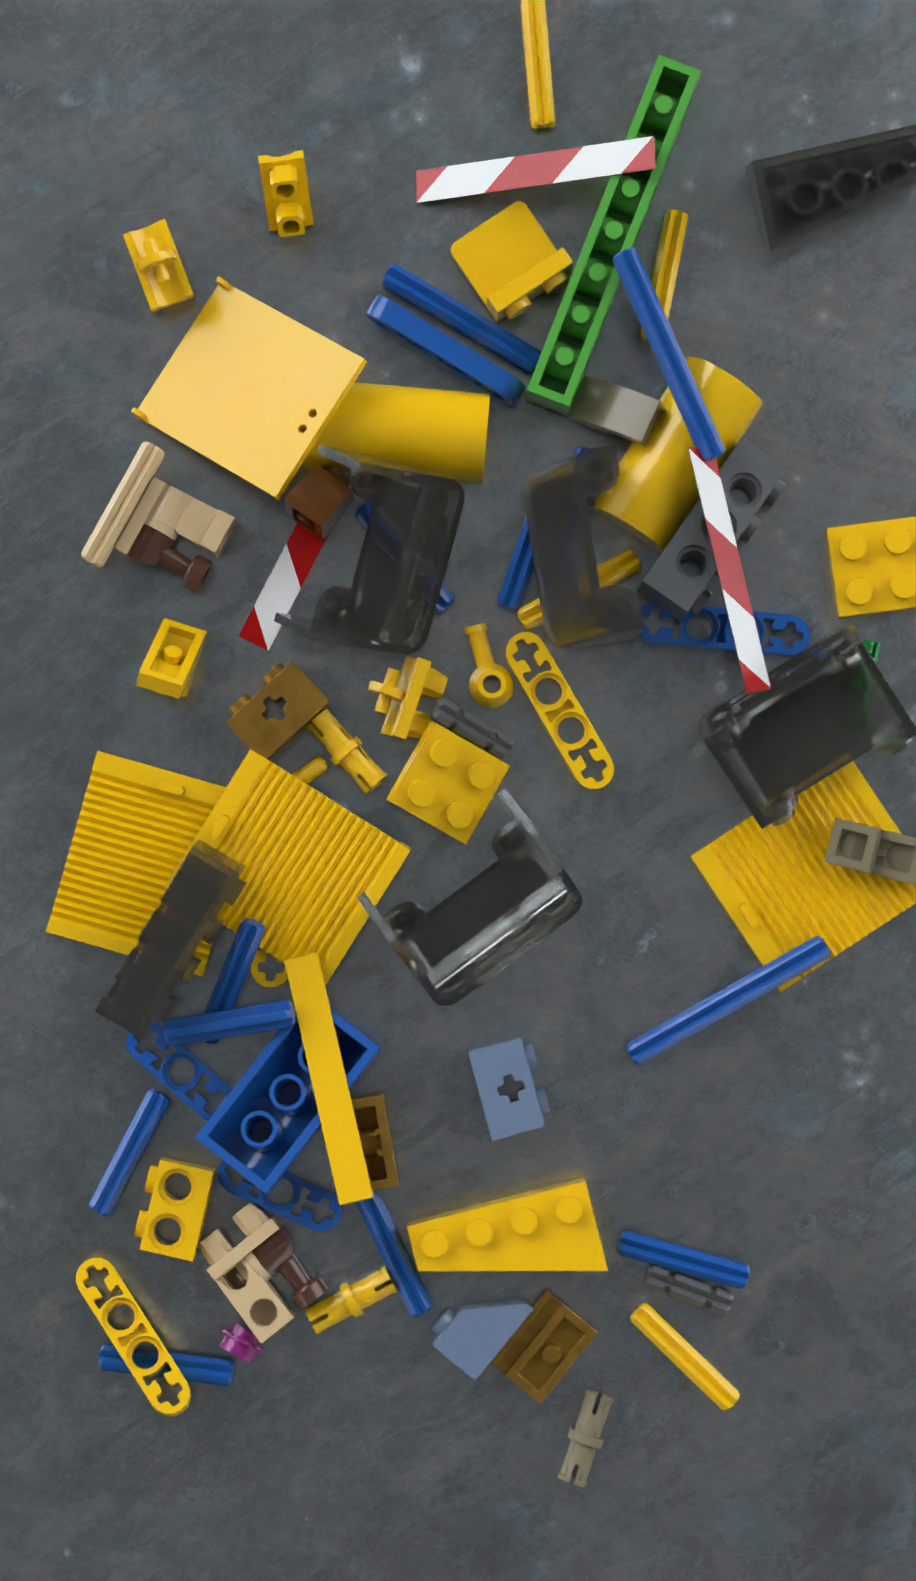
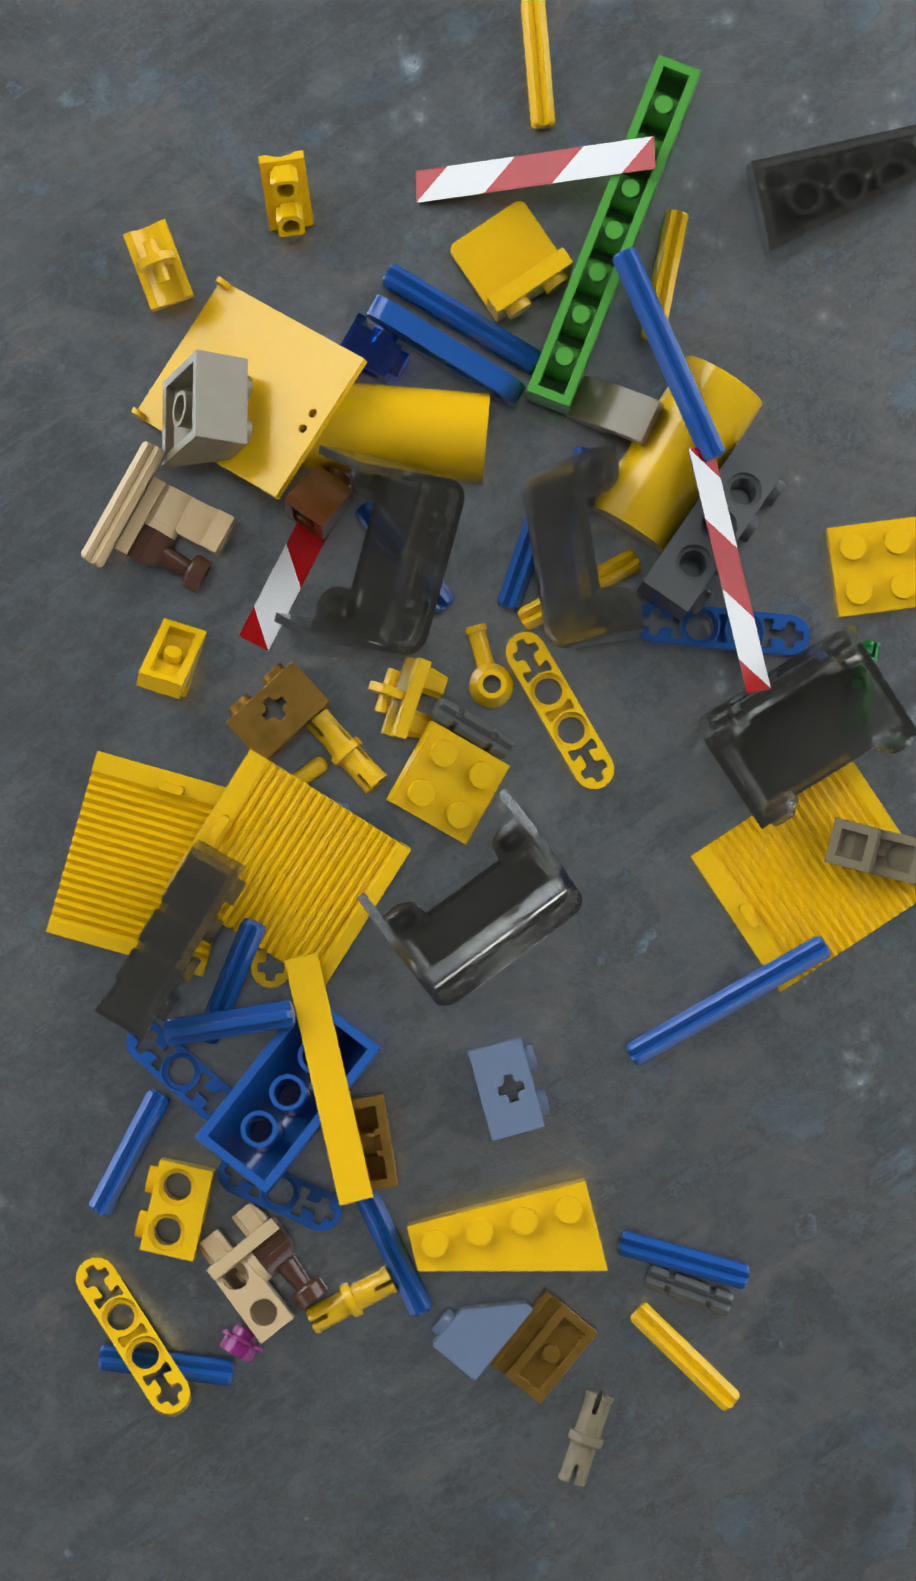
none -> slope [162,350,253,468]
none -> clear blue brick [340,312,410,385]

